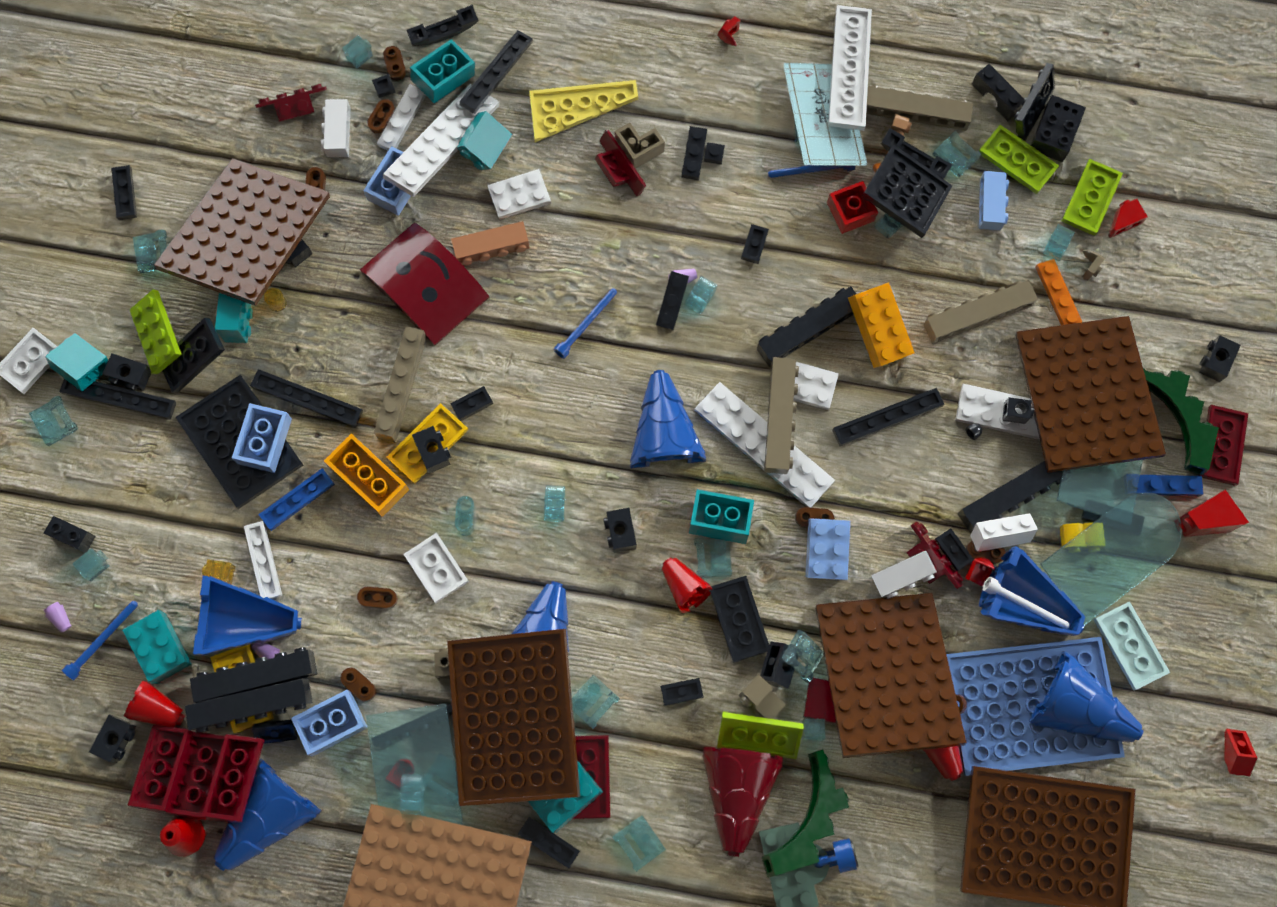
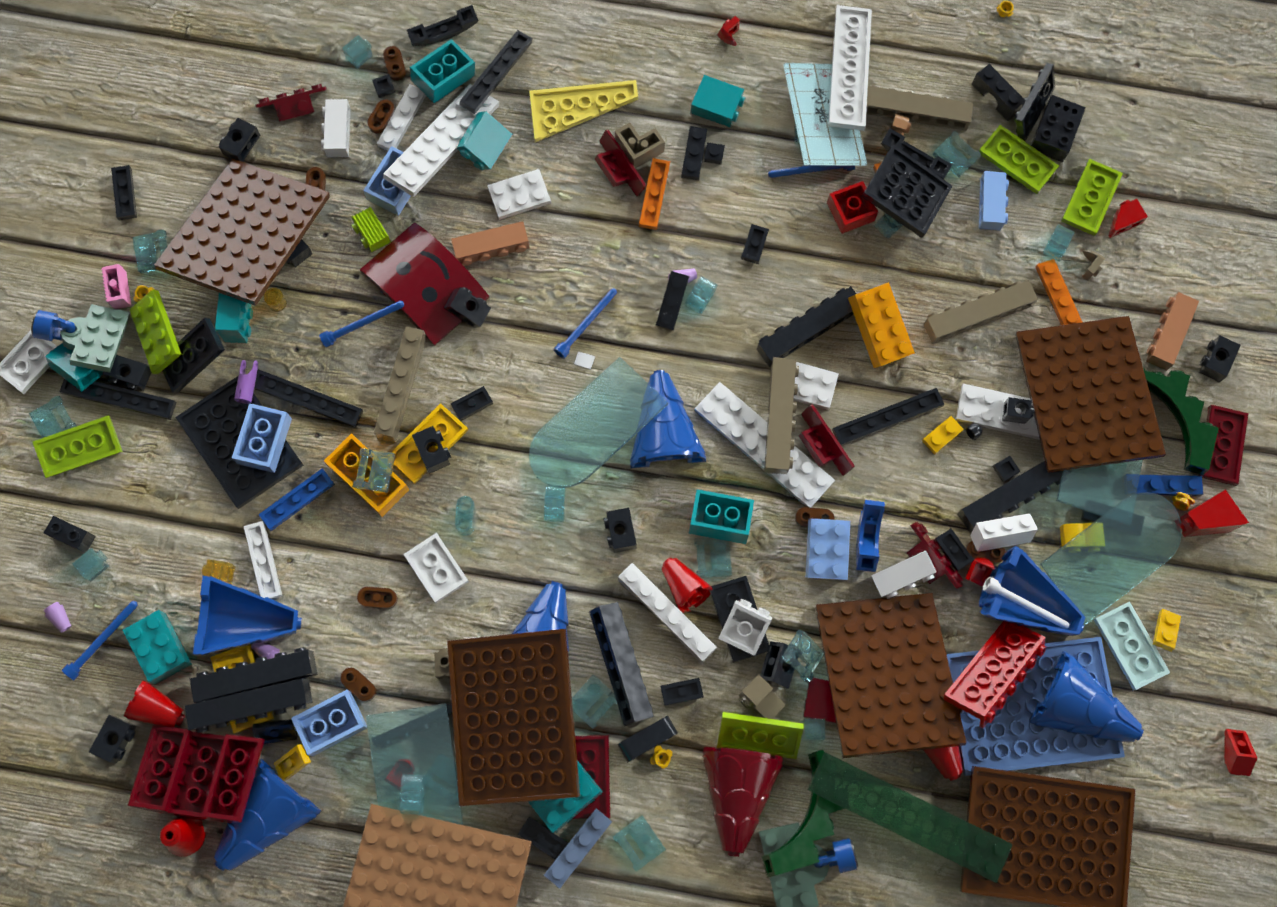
none -> plate [31,304,130,372]
none -> lime plate [32,416,123,478]
none -> bright pink brick [101,264,131,309]
none -> yellow plate [134,285,155,302]
none -> black brick [218,118,261,162]
none -> medium lavender piece [234,360,258,404]
none -> yellow plate [273,744,311,781]
none -> blue piece [320,301,404,348]
none -> lime brick [351,207,391,252]
none -> clear light blue plate [353,448,395,493]
none -> black brick [444,287,491,328]
none -> clear light blue piece [529,357,669,488]
none -> sand blue plate [544,809,612,889]
none -> white sticker [574,352,595,369]
none -> black brick [589,602,654,727]
none -> white arch [618,563,717,664]
none -> black beam [618,716,678,763]
none -> orange plate [639,158,670,230]
none -> yellow plate [650,745,672,769]
none -> teal brick [690,75,746,128]
none -> white plate [718,599,772,656]
none -> dark red bracket [798,404,855,476]
none -> clear green plate [807,752,1013,883]
none -> blue arch [856,500,885,572]
none -> yellow plate [922,416,964,455]
none -> red bracket [944,621,1046,728]
none -> black plate [992,456,1021,482]
none -> yellow plate [996,0,1014,18]
none -> nougat brick [1146,292,1199,371]
none -> yellow plate [1153,608,1181,652]
none -> yellow plate [1172,492,1195,511]

